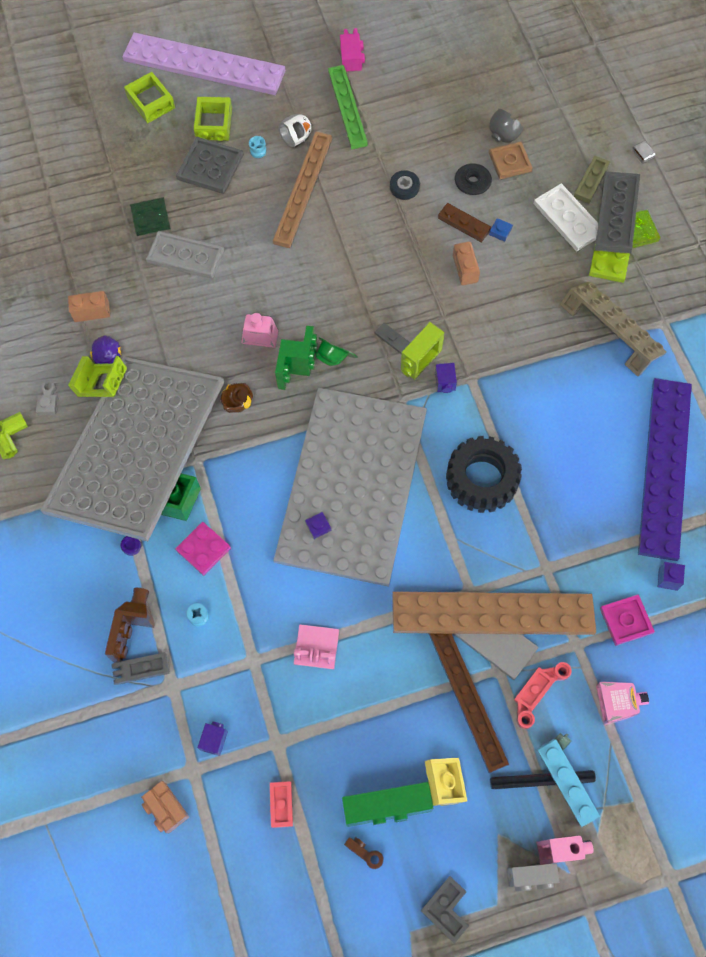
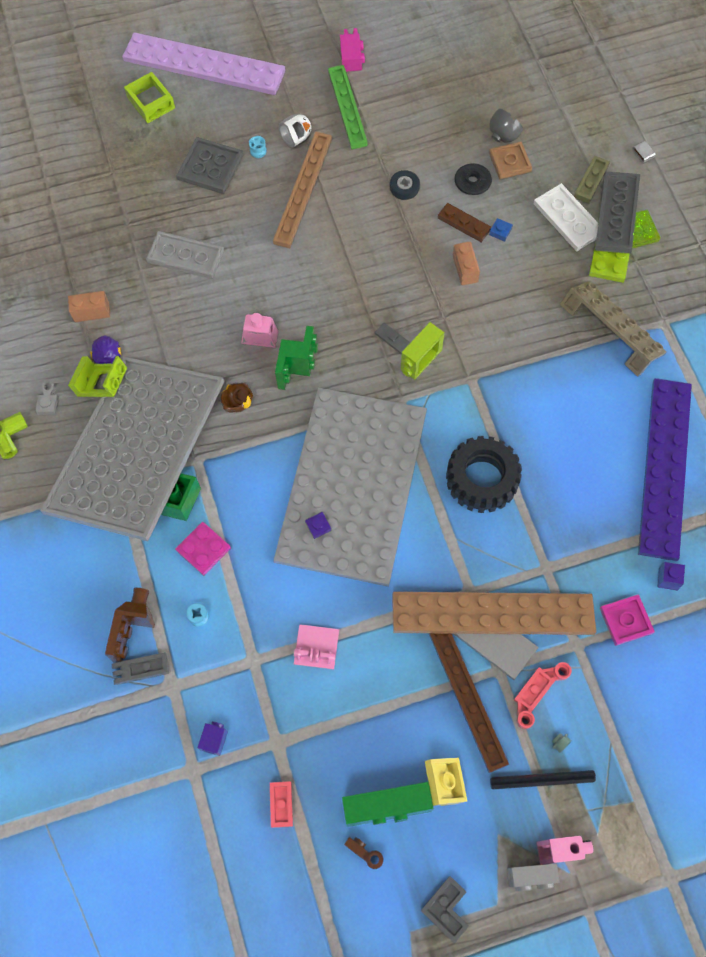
dark purple tile [120,536,141,556] -> none
clear green plate [130,197,171,236] -> none
nougat brick [141,781,189,834] -> none
lime window [194,97,232,141] -> none
green piece [316,337,358,366] -> none
dark purple brick [435,363,457,393] -> none
medium azure plate [537,738,600,827] -> none
bright pink torso [596,682,649,725] -> none

